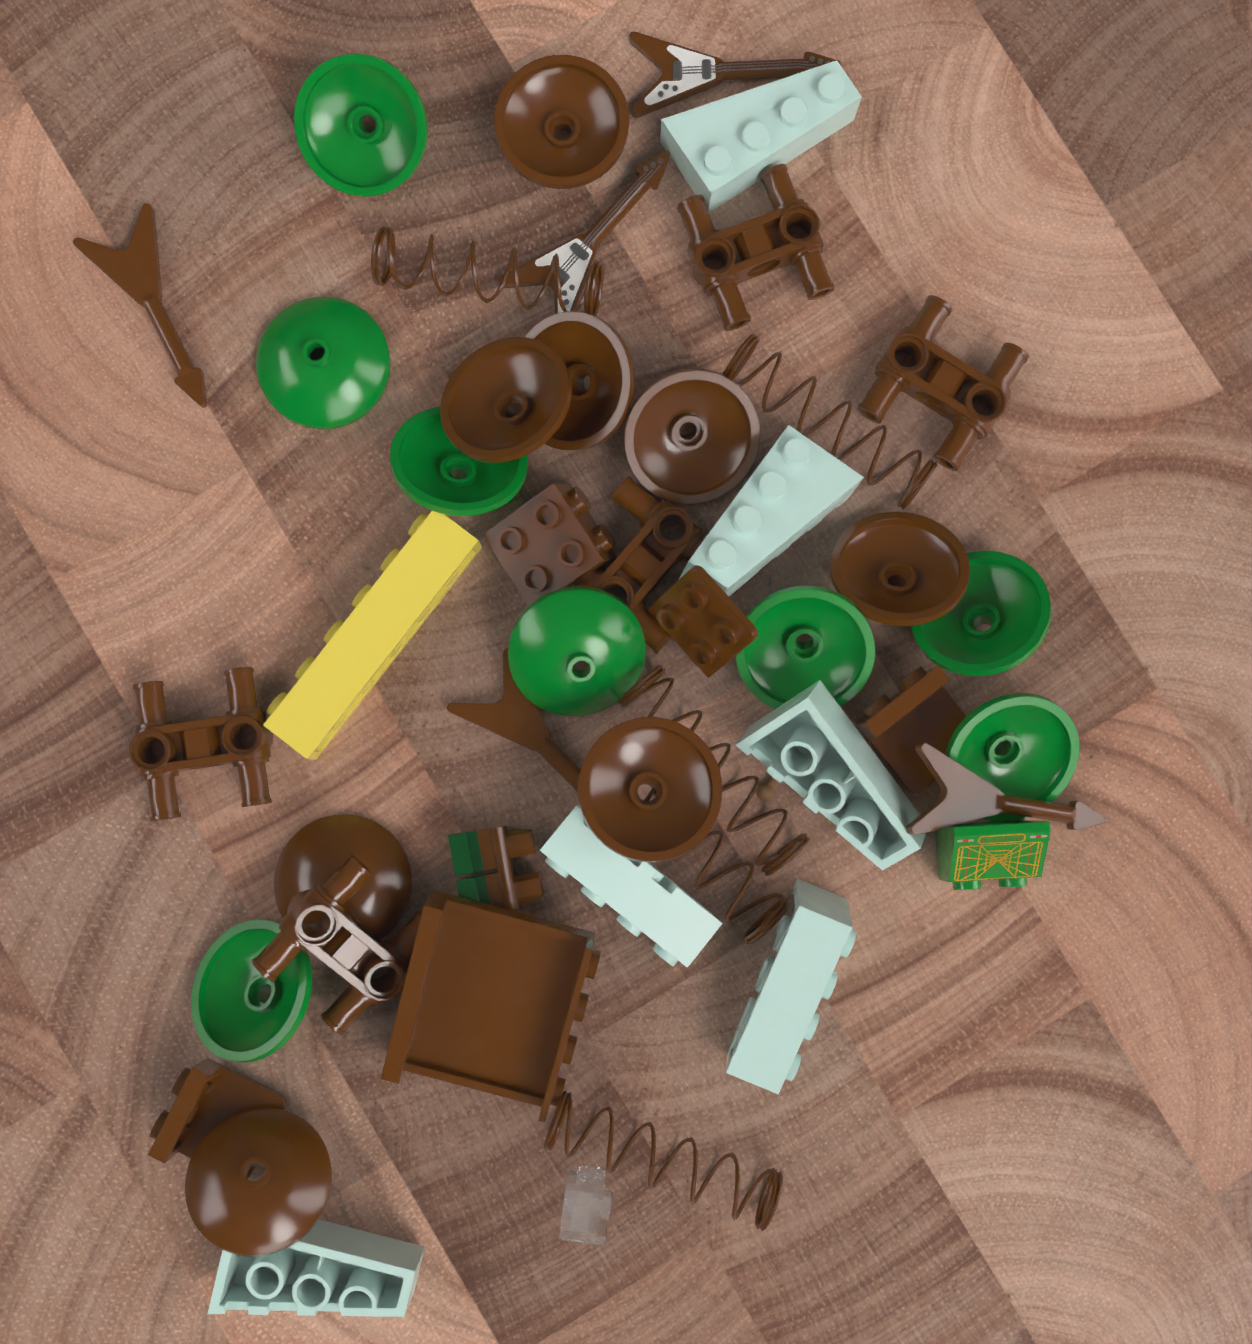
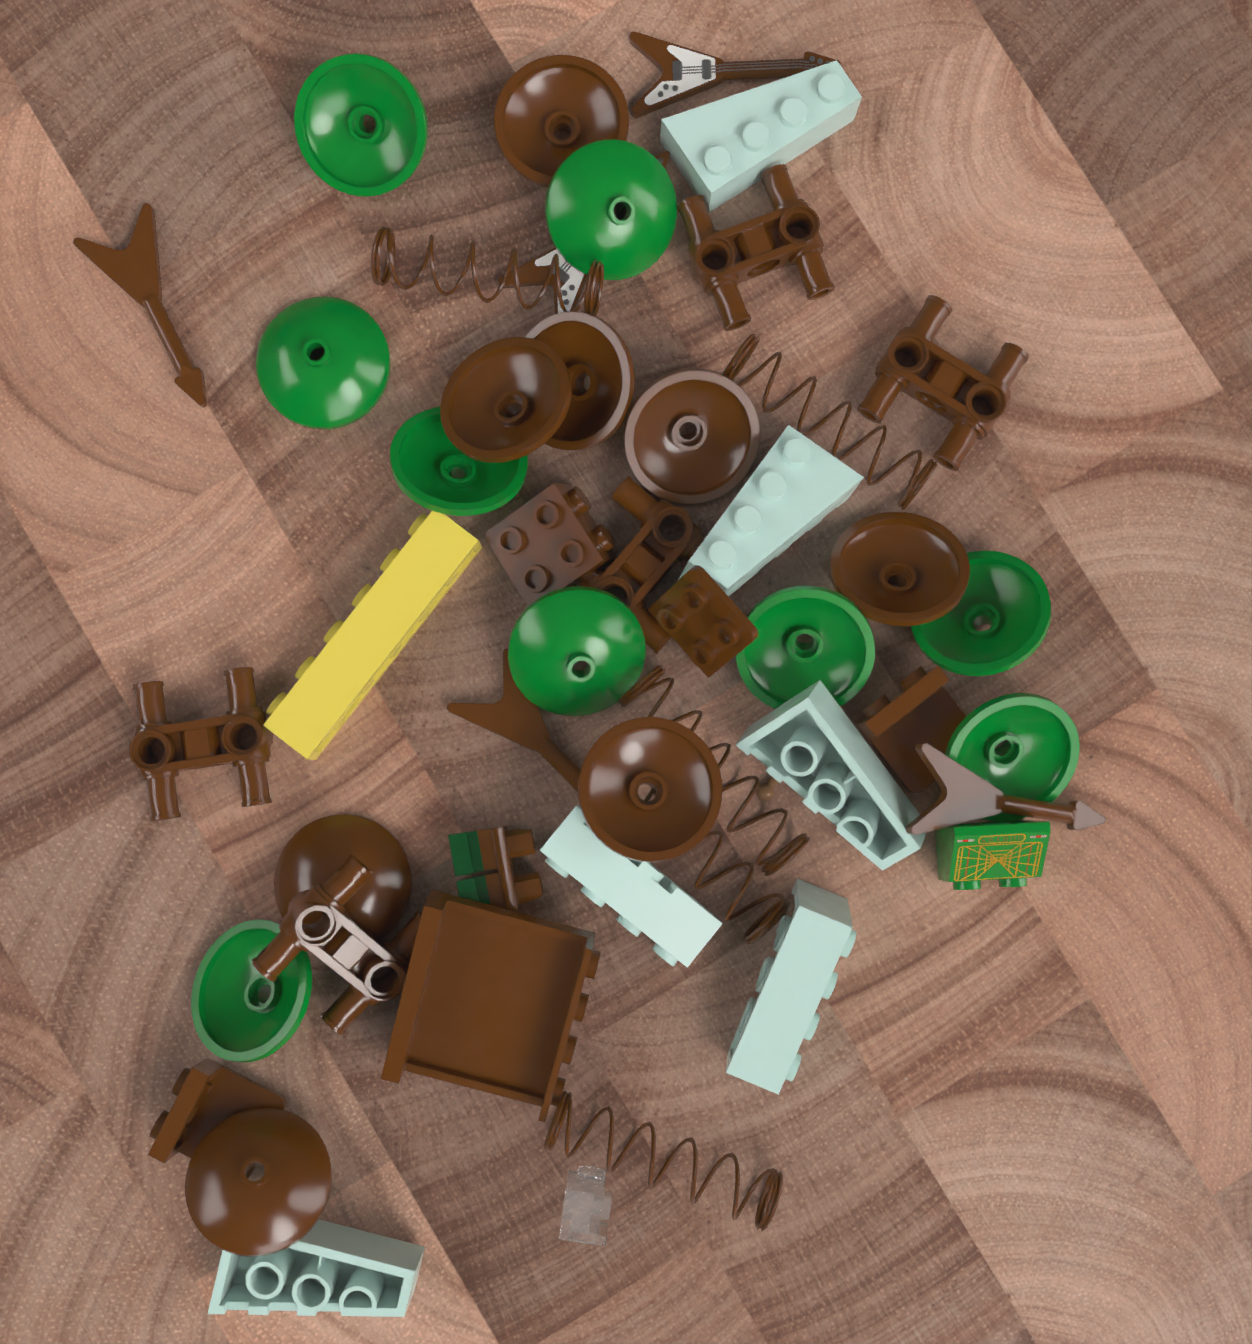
none -> green dish [545,139,677,280]

